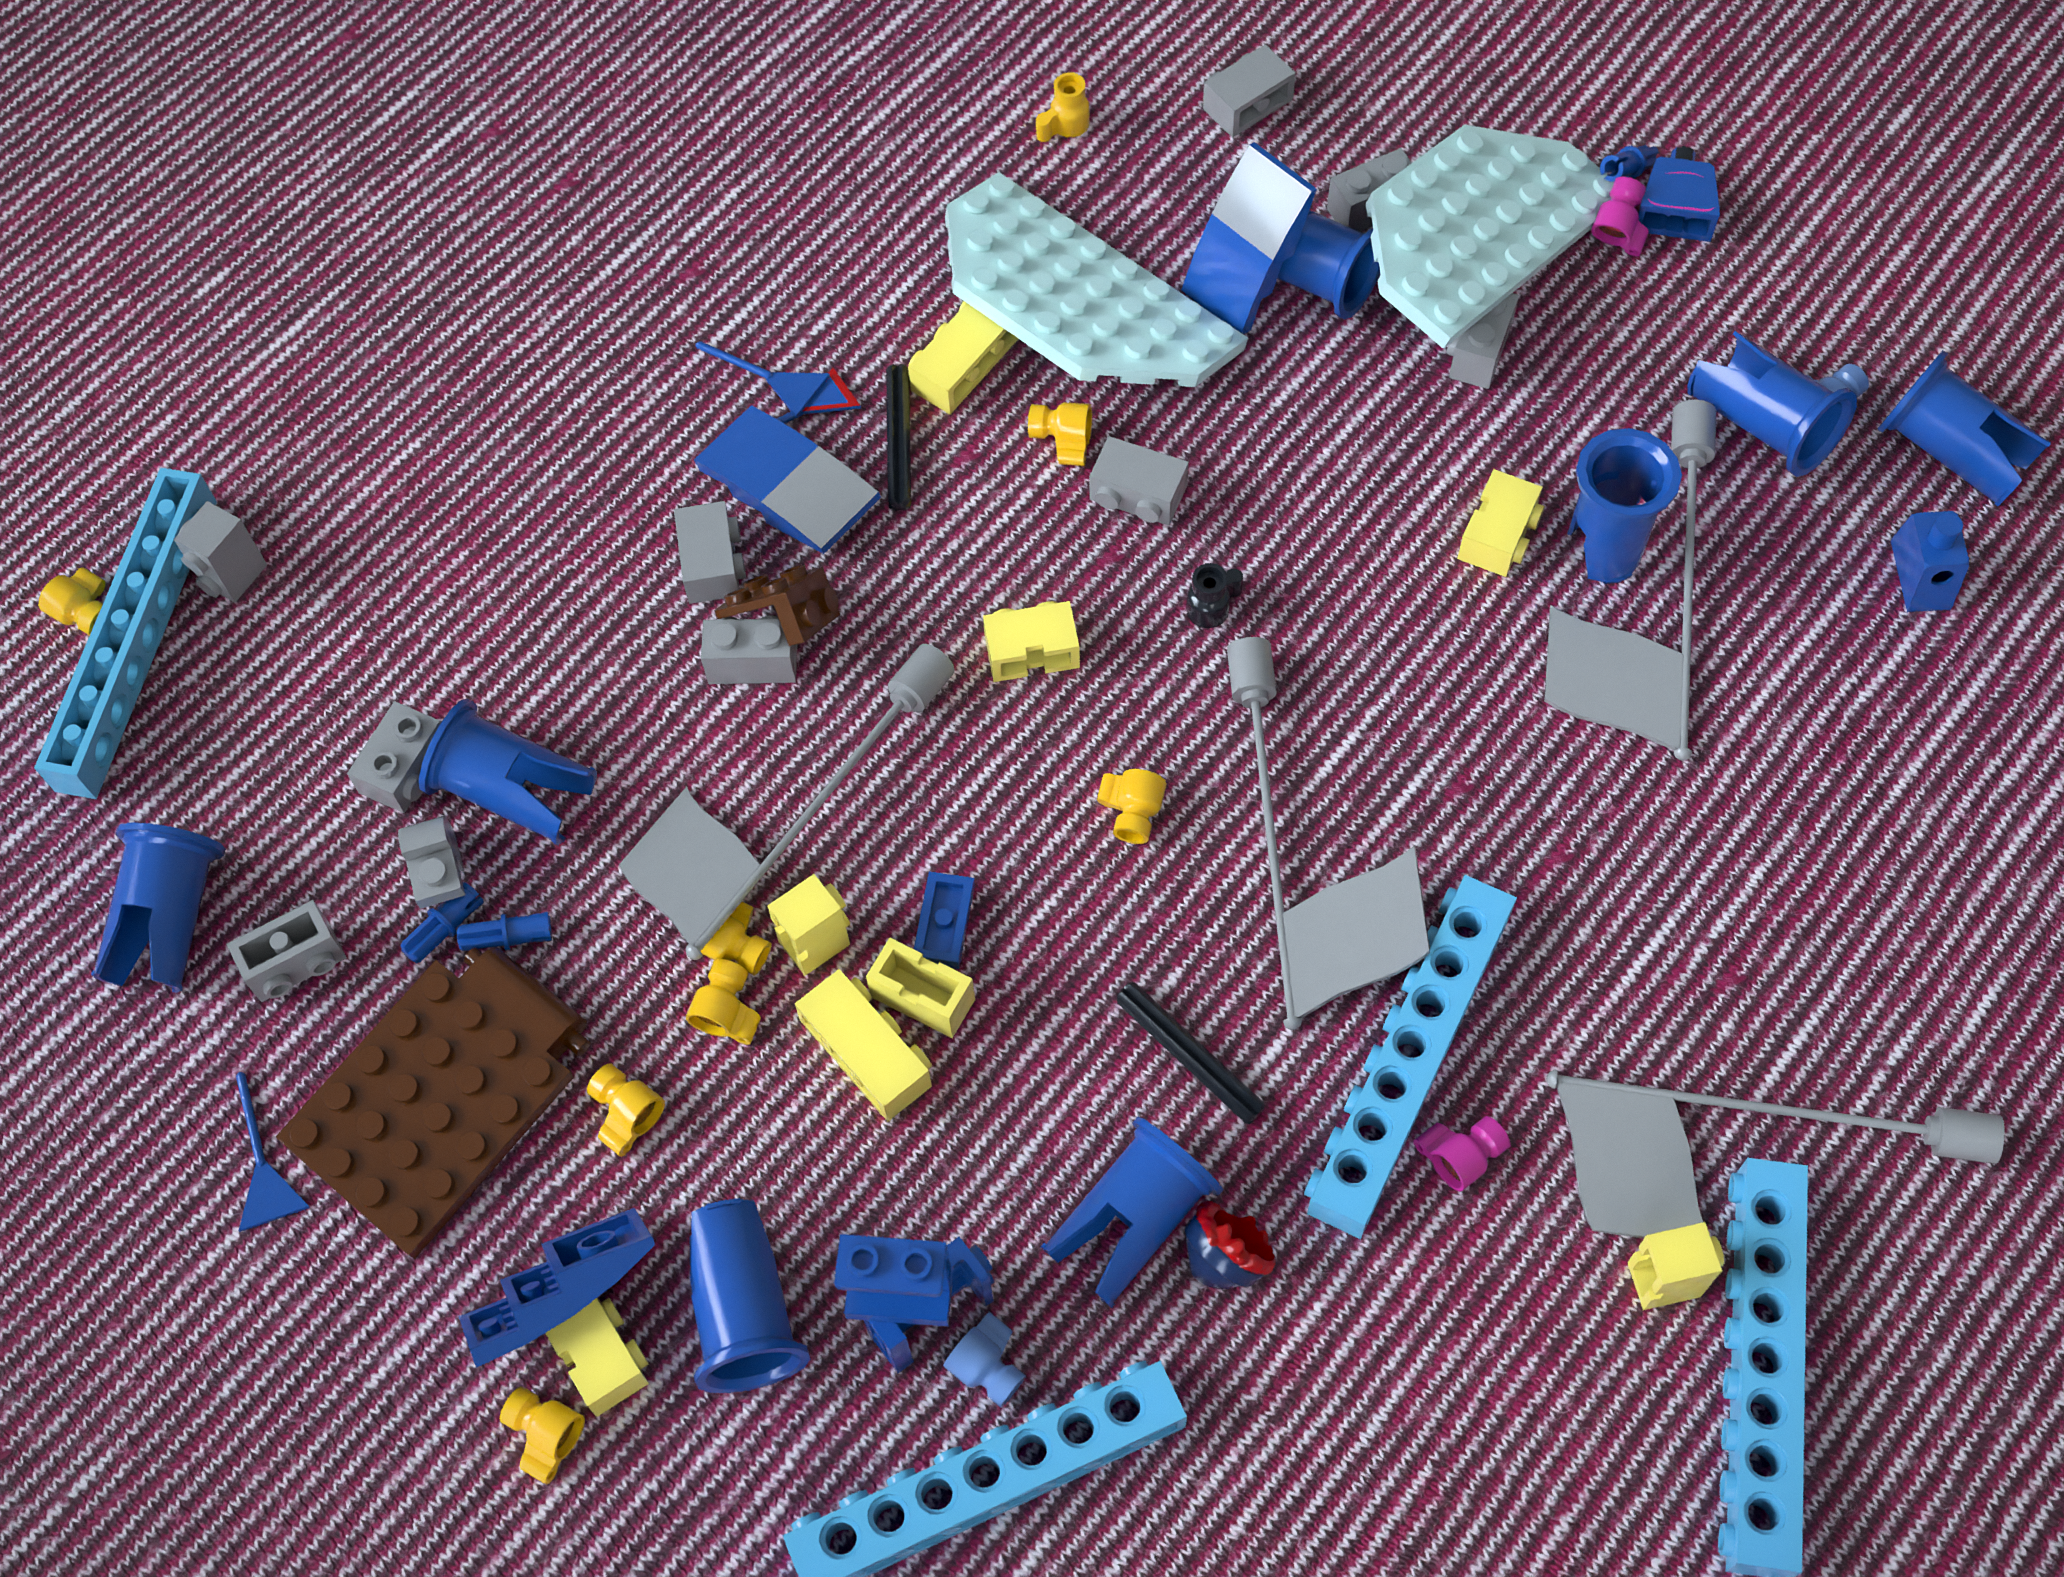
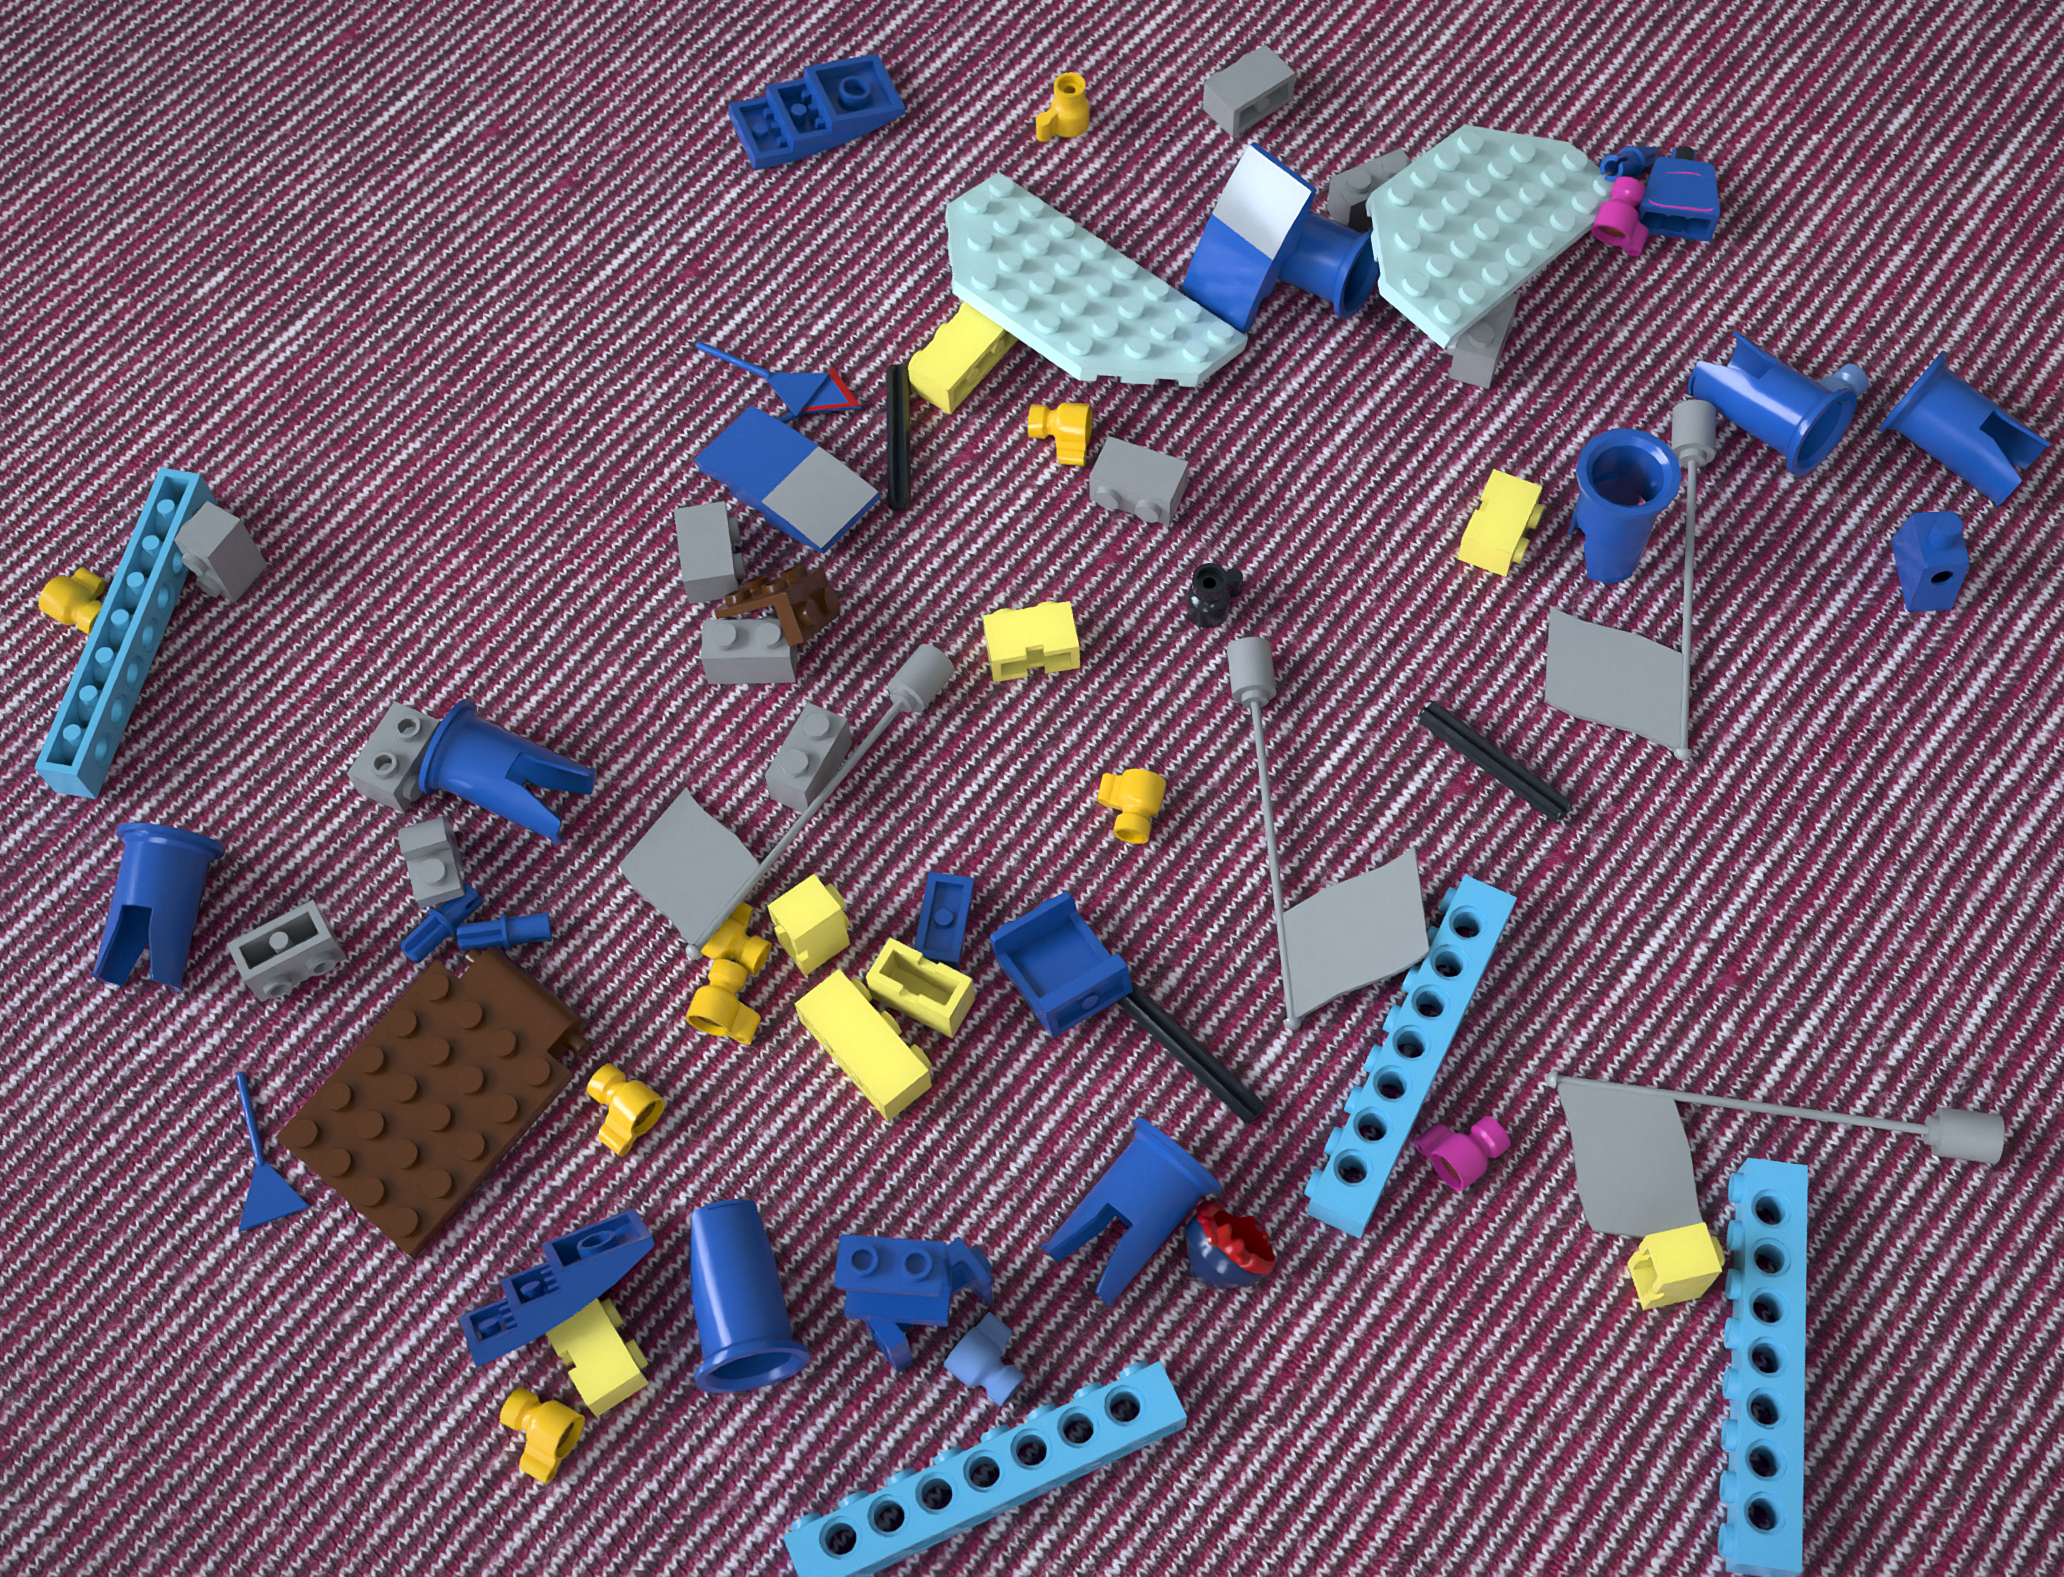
none -> blue slope [728,54,906,171]
none -> light grey brick [765,702,853,813]
none -> blue panel [989,891,1133,1038]
none -> black axle [1418,700,1573,823]

